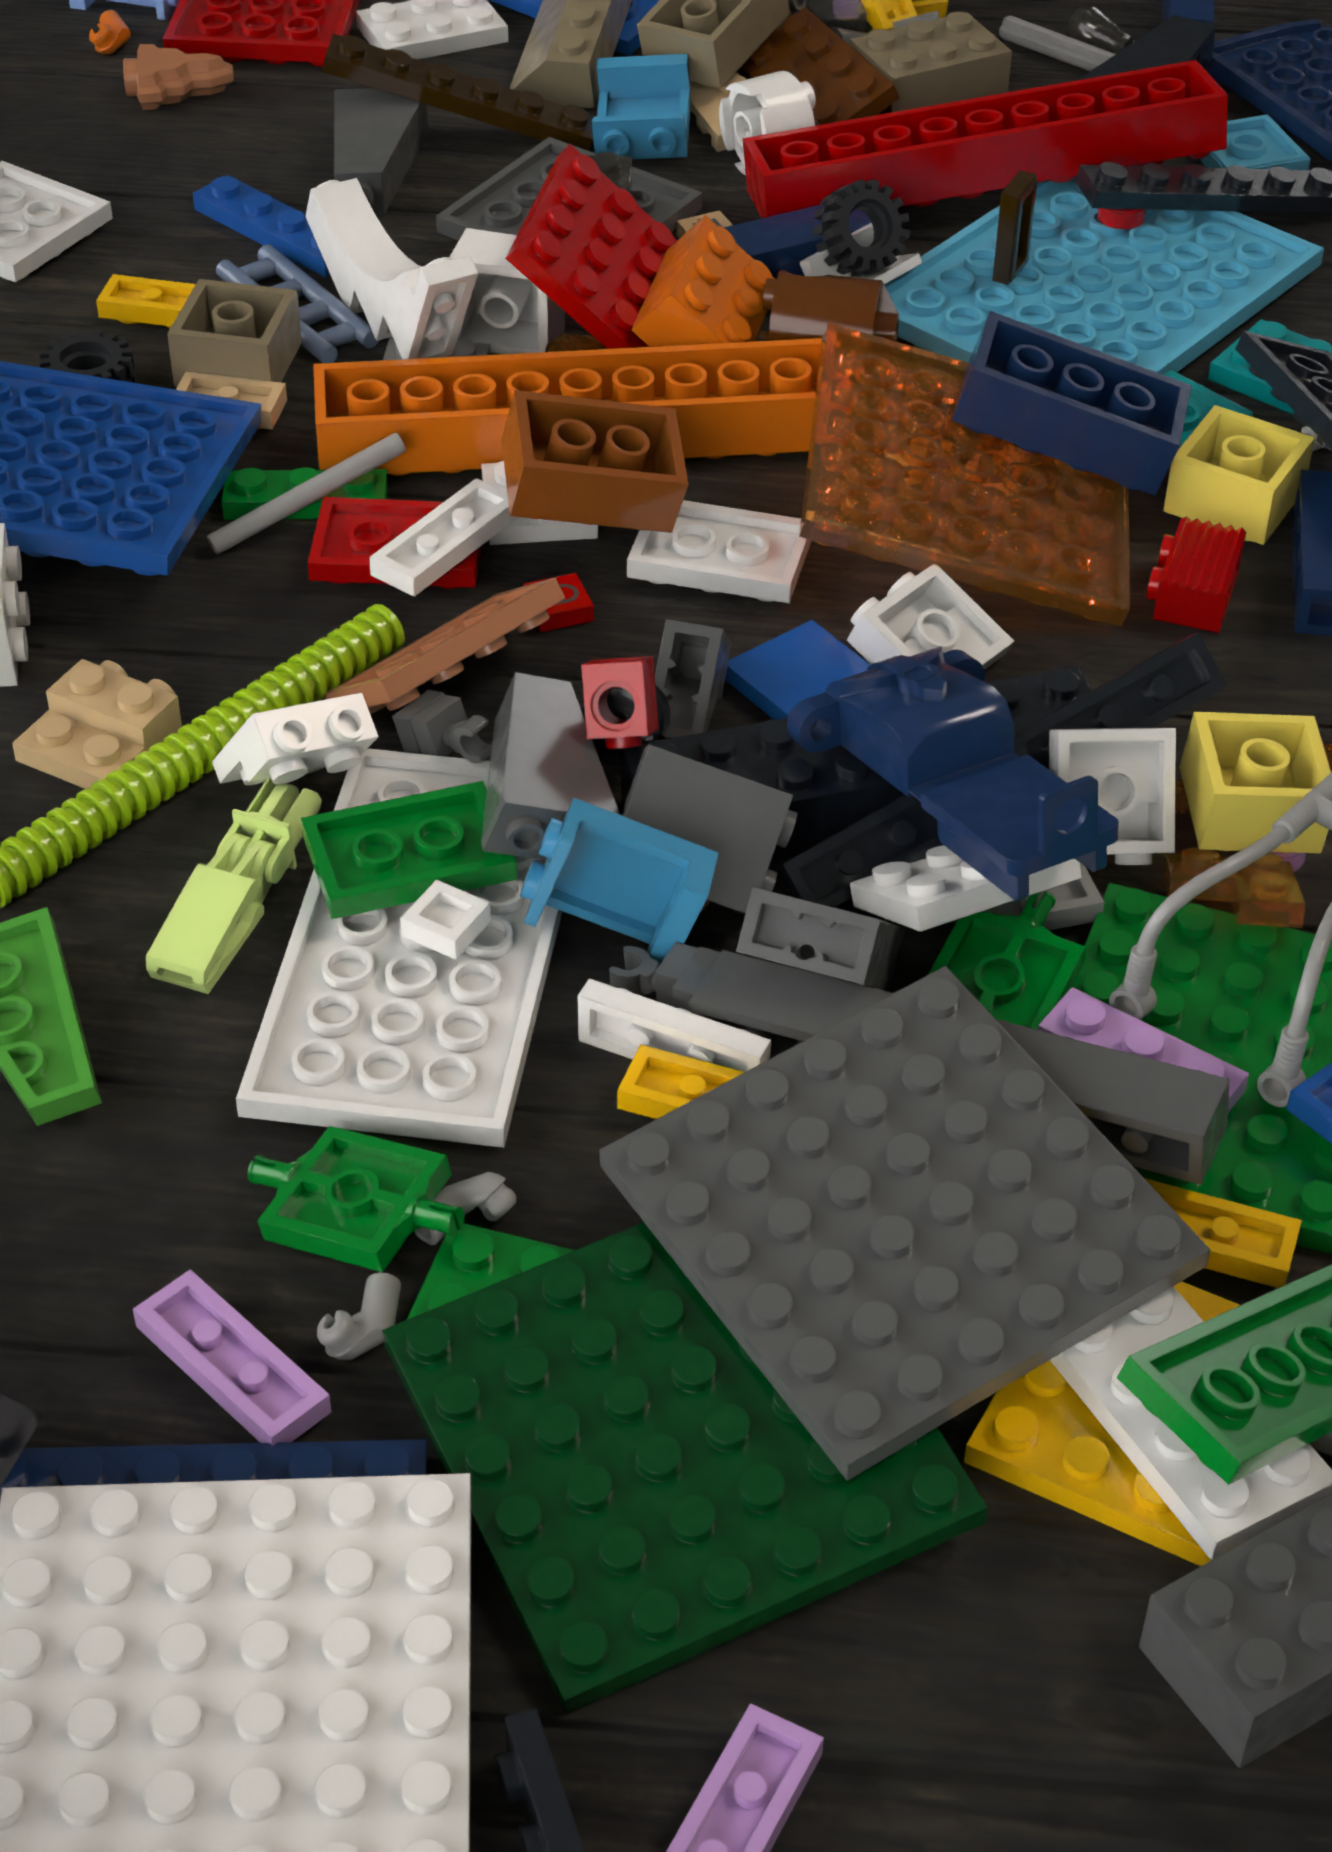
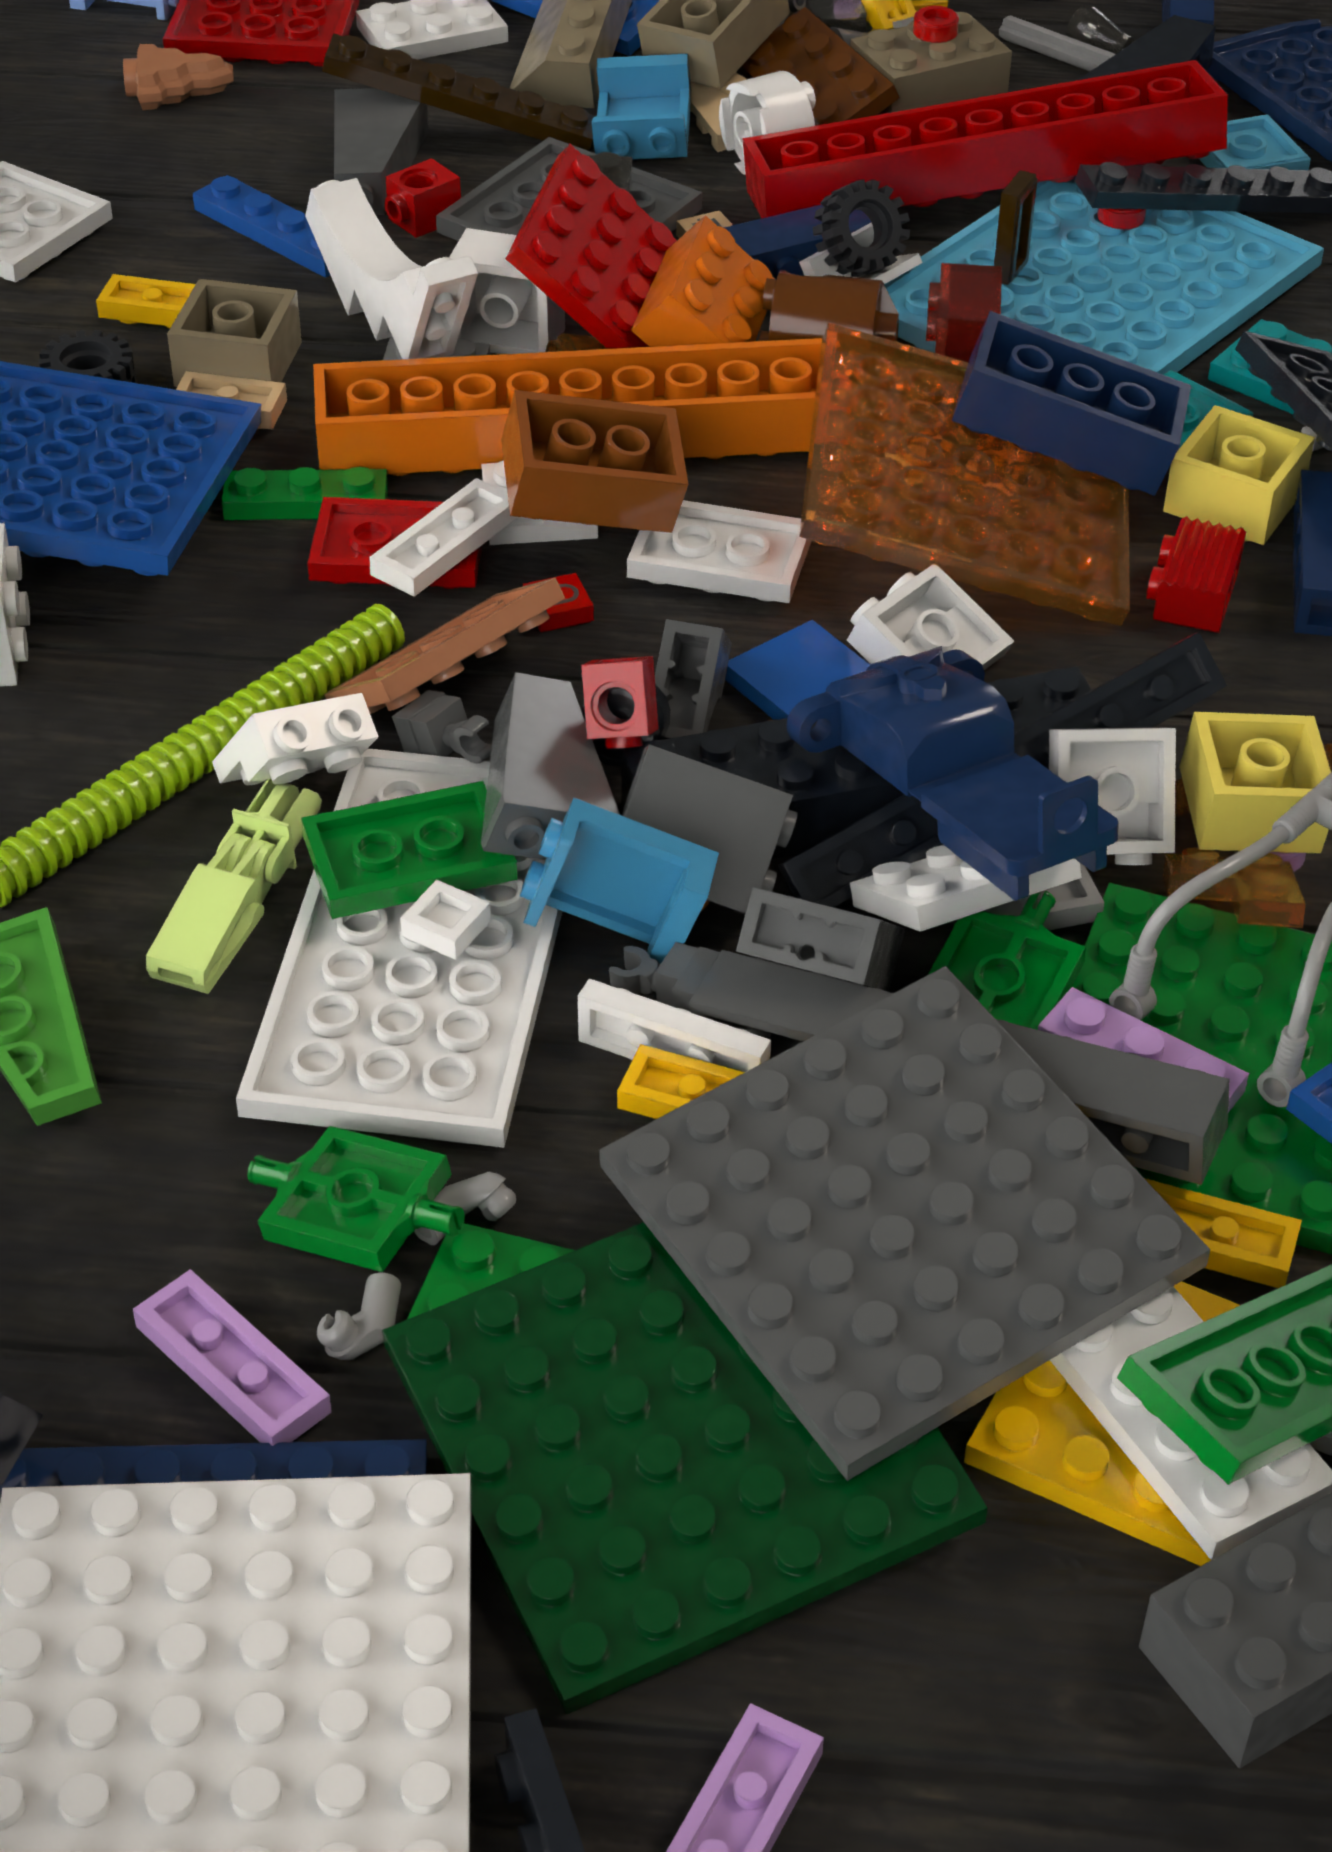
tan plate [12,659,182,789] -> none
orange arm [89,10,131,55] -> none
light grey bar [206,432,406,555] -> none
sand blue bar [216,244,379,363] -> none
none -> red brick [385,158,461,238]
none -> red tile [913,6,959,43]
none -> clear red brick [926,263,1002,364]

